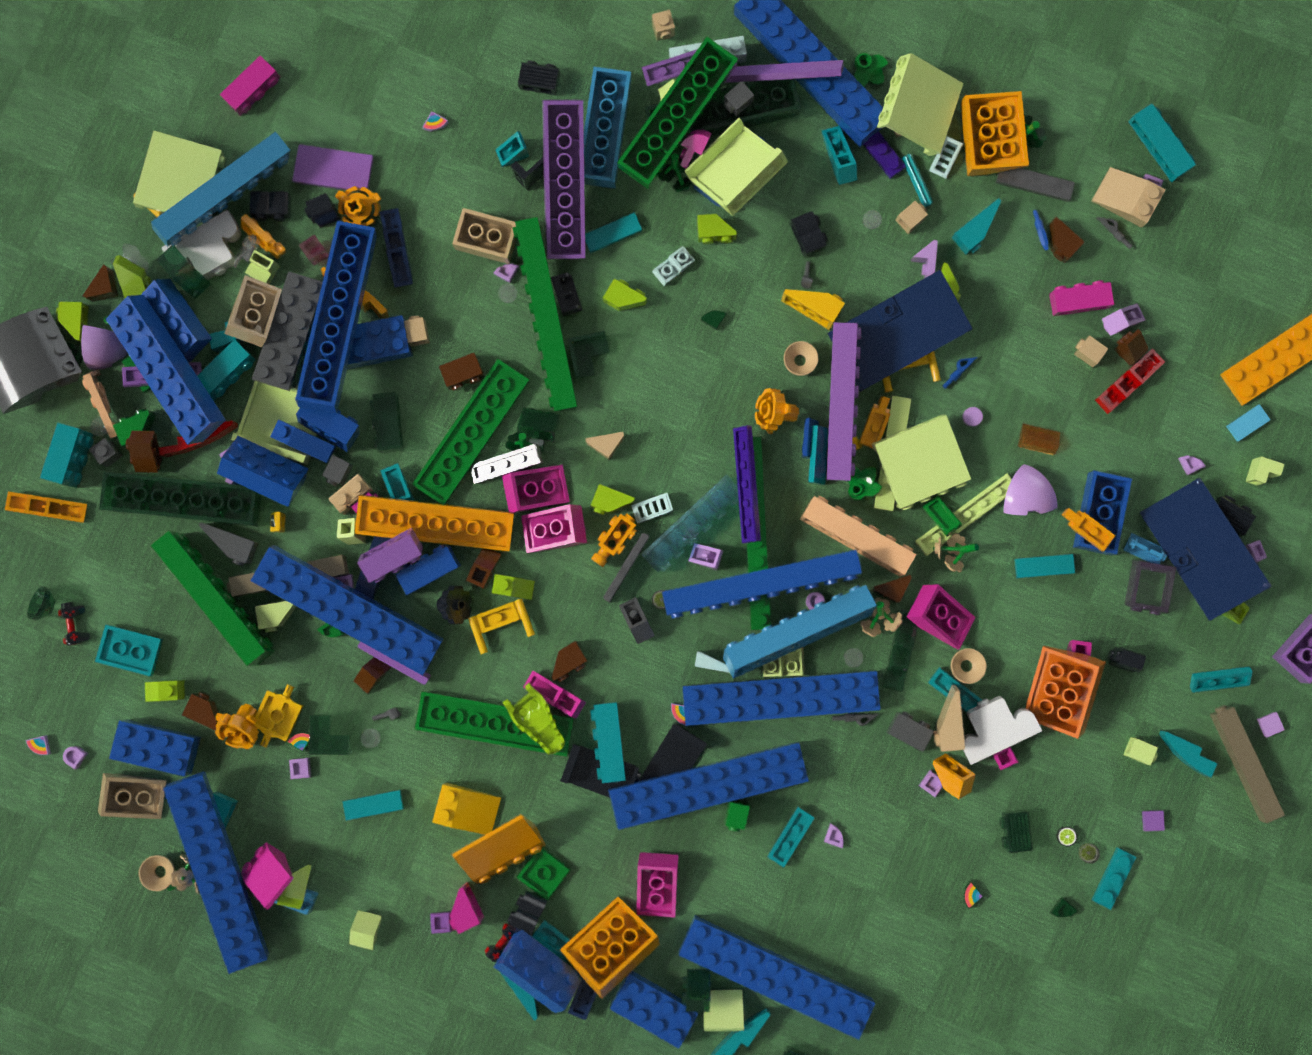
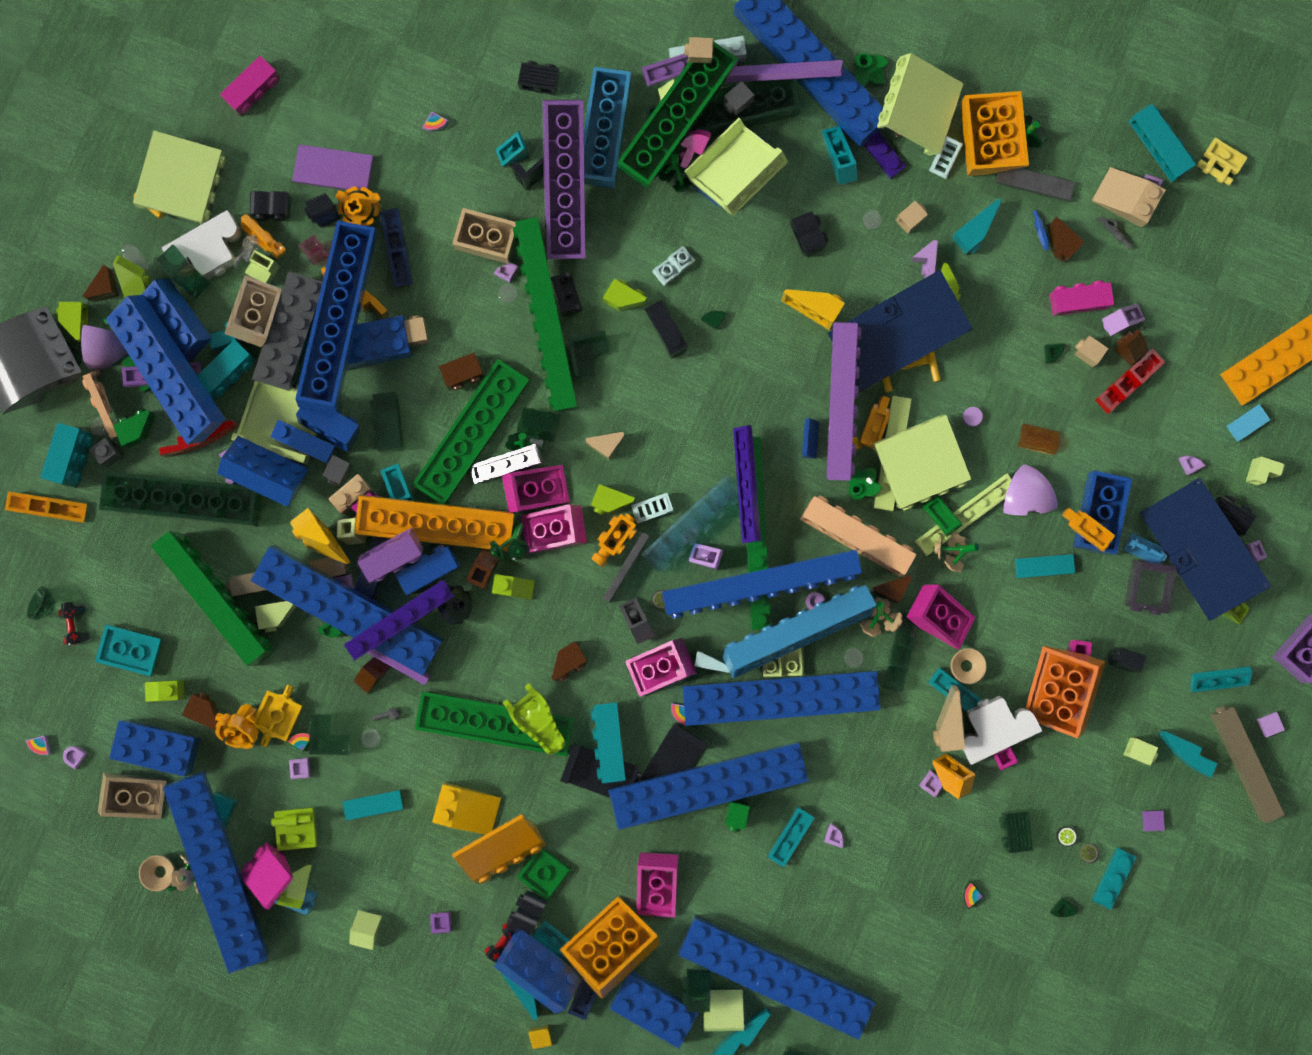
reddish brown brick [126,431,163,473] -> none
dark azure brick [151,132,290,247] -> none
dark grey slope [199,522,259,566] -> none
yellow slope [270,512,286,533] -> none
dark pink slope [449,882,484,934] -> none
yellow plate [468,598,535,654] -> none
dark pink slope [523,671,586,719] -> none
teal tile [585,213,642,253] -> none
tan brick [652,10,675,41] -> none
lime slope [697,214,737,244] -> none
light orange piece [755,388,799,434] -> none
tan piece [783,341,818,376] -> none
dark grey hand [801,261,813,289] -> none
teal tile [808,425,829,485] -> none
dark grey hand [832,713,878,726] -> none
dark grey brick [886,711,934,752] -> none
teal axle [902,154,933,207] -> none
blue hand [942,357,978,389] -> none
none -> lime plate [271,807,318,851]
none -> yellow slope [290,508,350,564]
none -> dark purple plate [344,580,454,661]
none -> dark green plant [489,523,530,562]
none -> yellow slope [529,1025,552,1049]
none -> dark pink slope [625,638,697,697]
none -> black slope [644,301,688,359]
none -> tan brick [684,37,713,63]
none -> dark green tile [1044,343,1064,364]
none -> light yellow plate [1196,137,1248,186]

